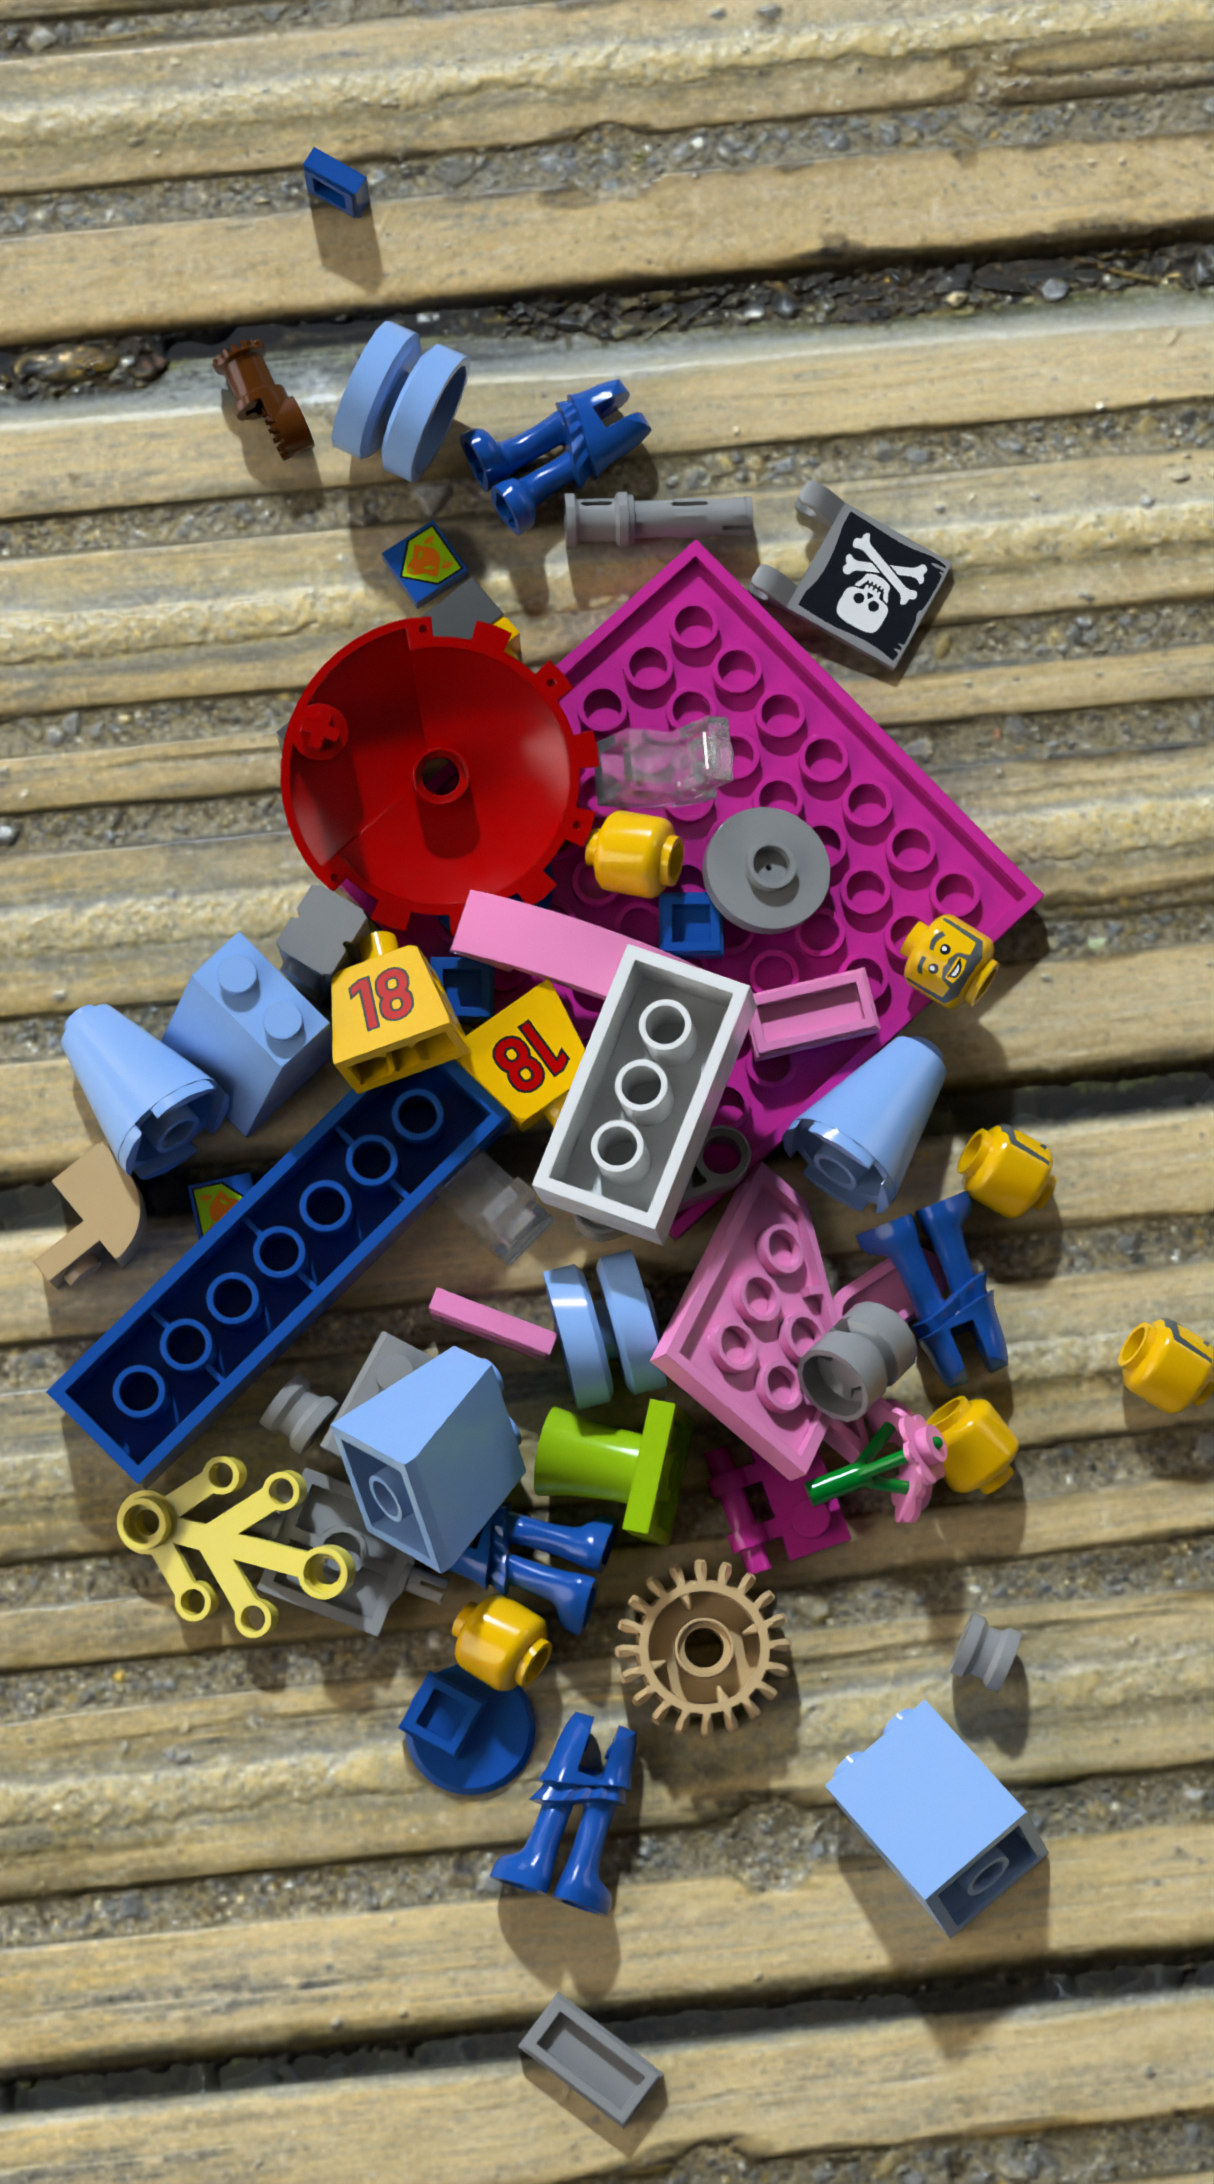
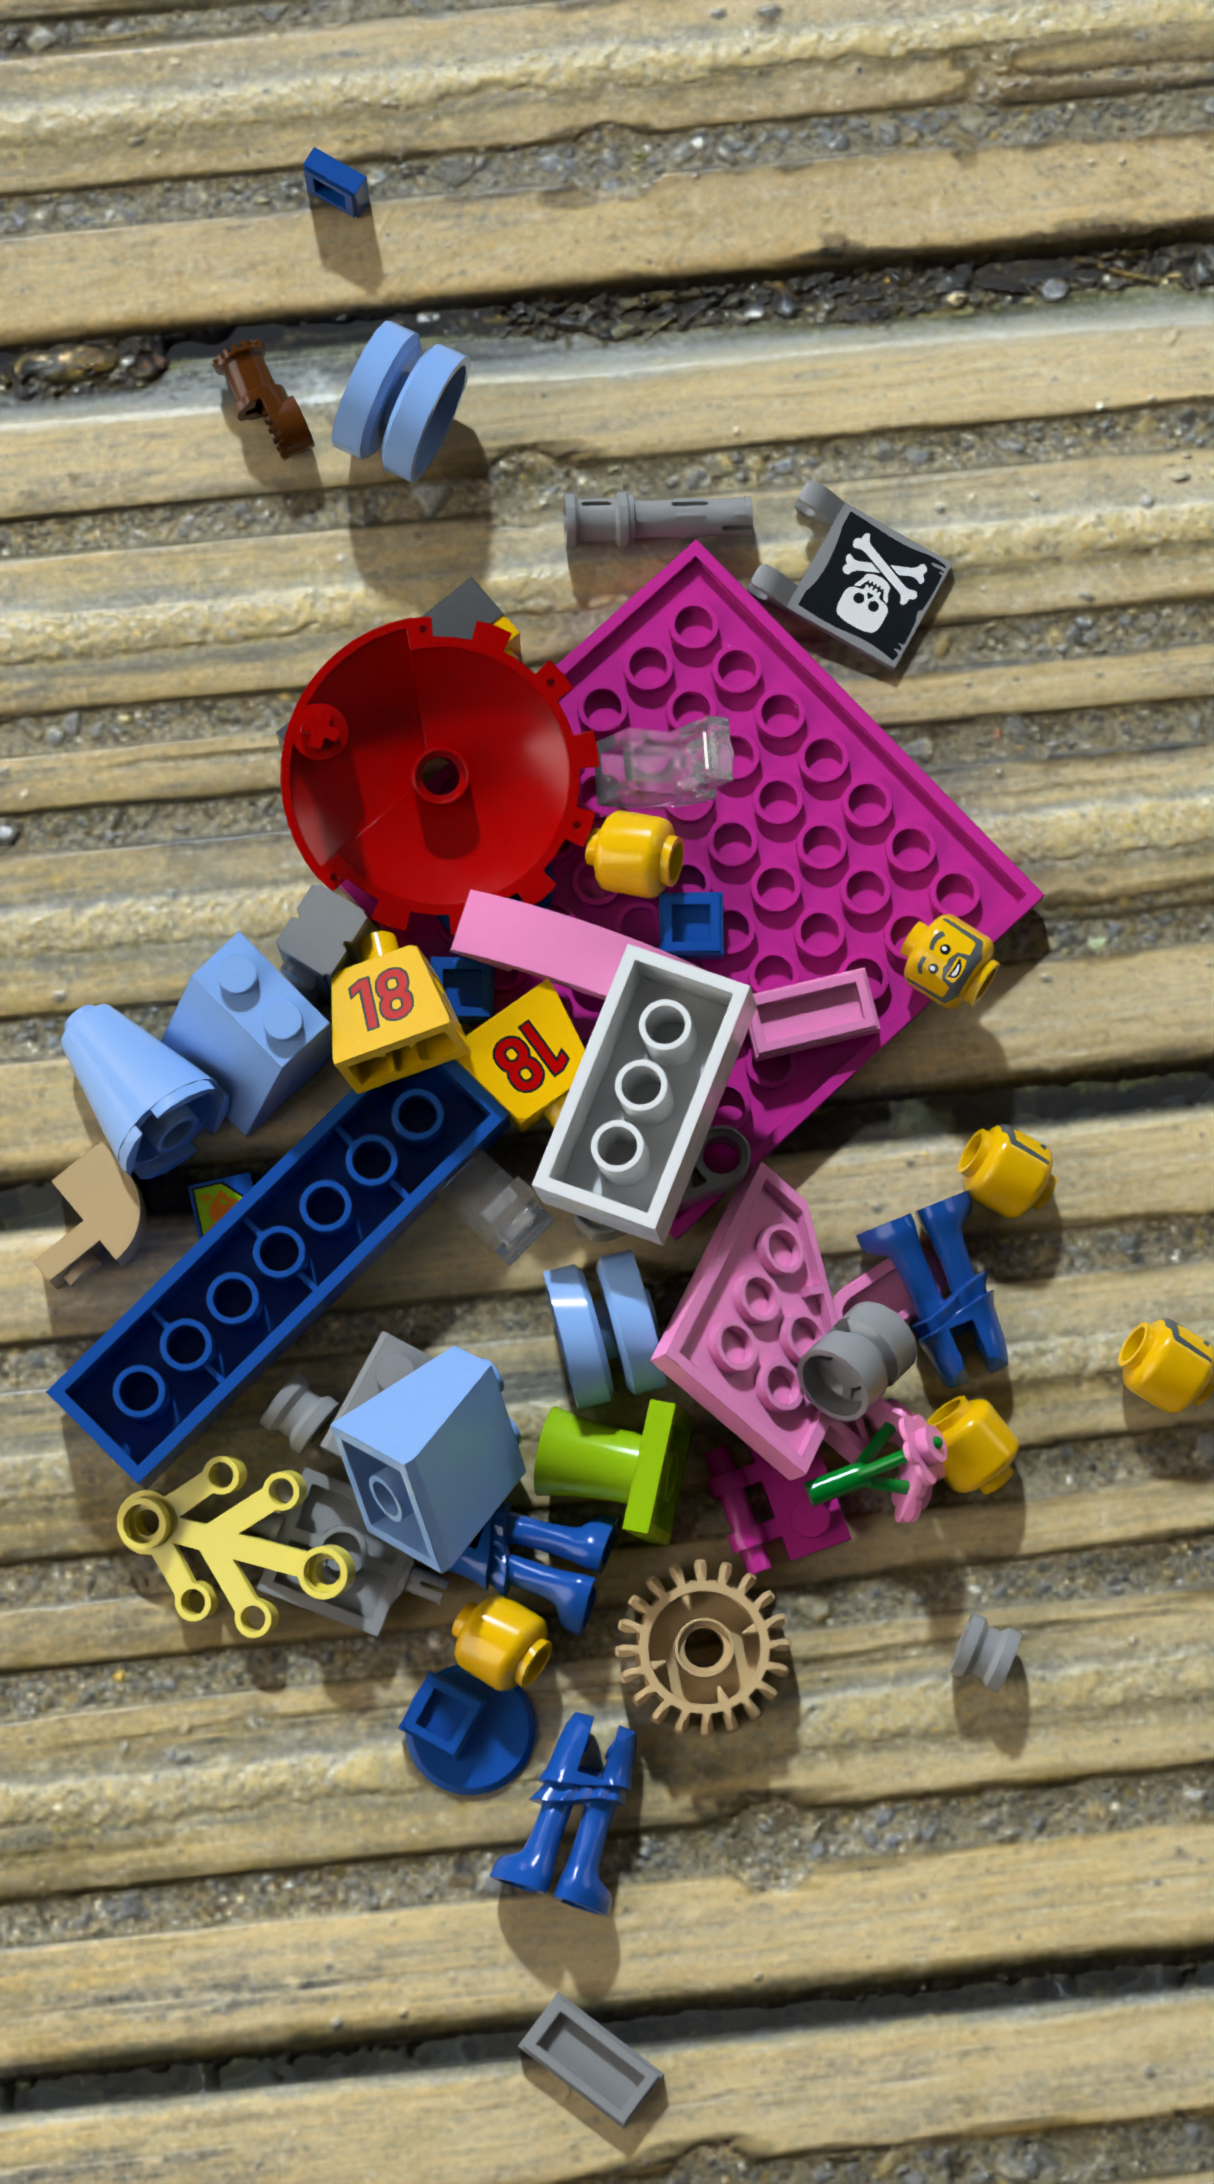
tile [382,520,469,609] -> none
bright pink tile [429,1287,558,1363] -> none
blue piece [459,379,652,536] -> none
light grey piece [702,807,830,934] -> none
light blue cone [782,1036,947,1214] -> none
light blue slope [825,1700,1049,1939] -> none

